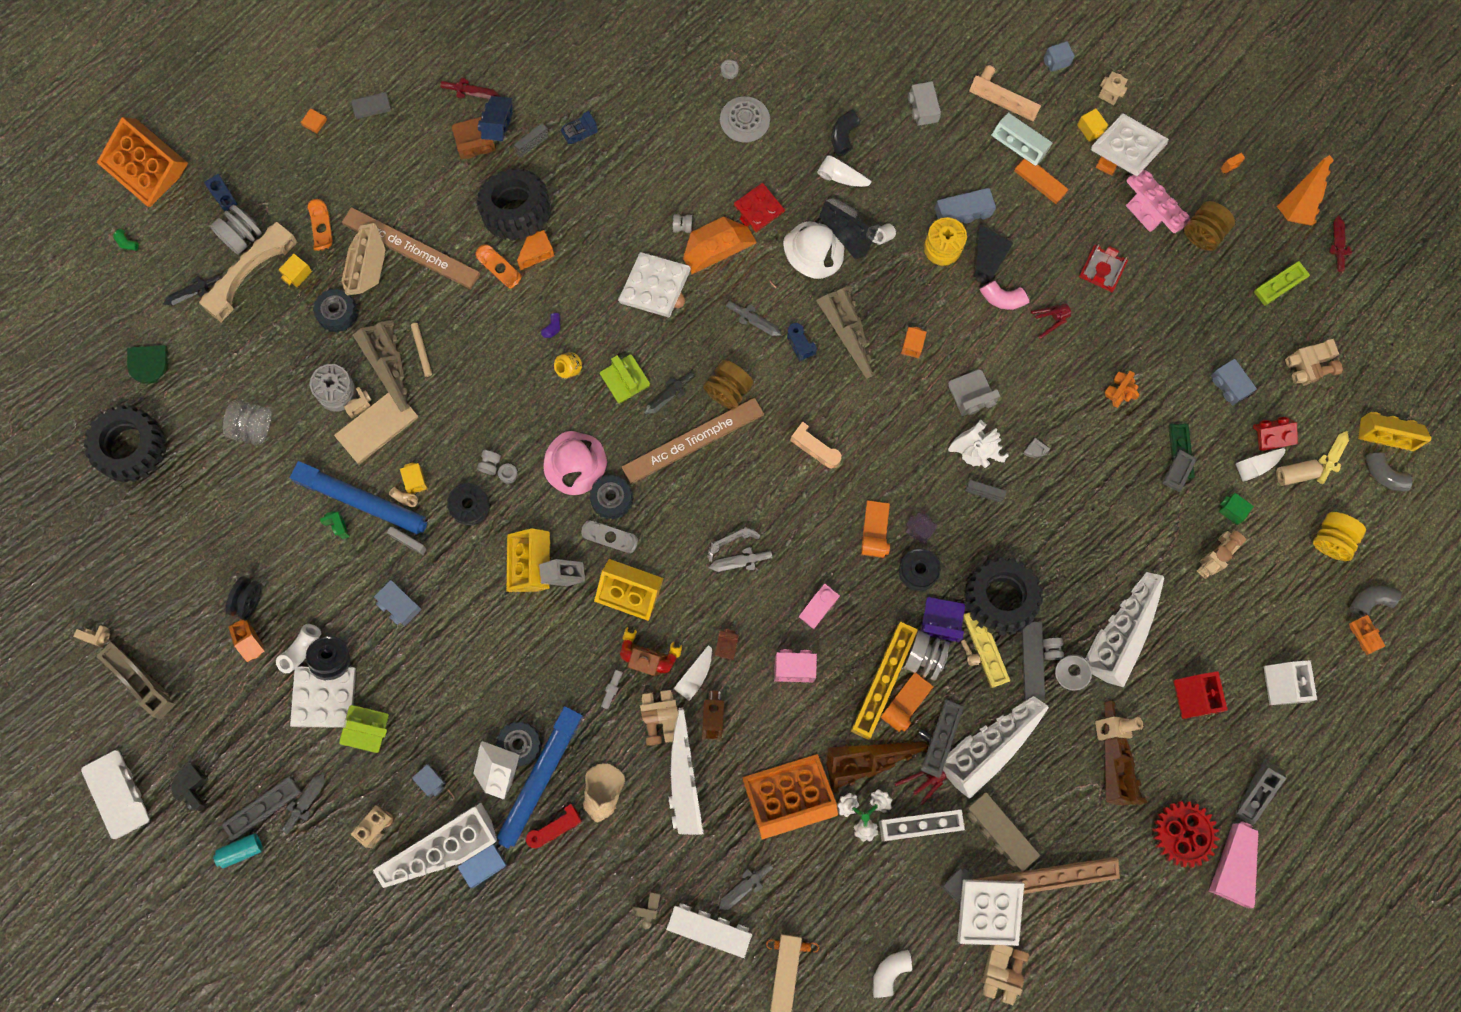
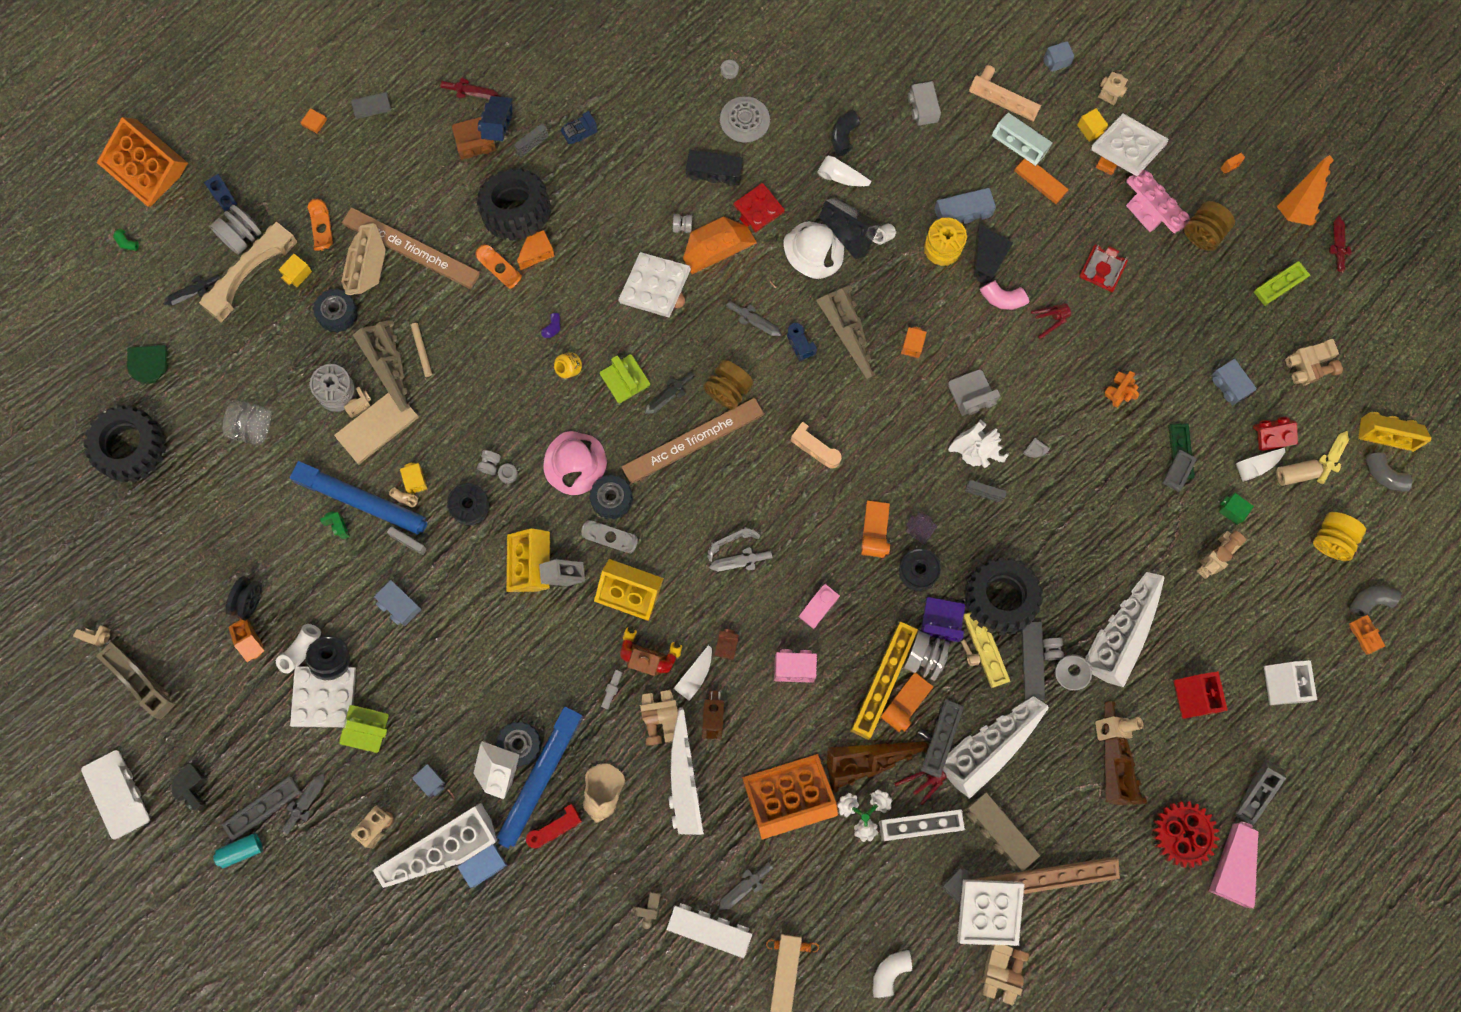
none -> black brick [686,149,743,186]

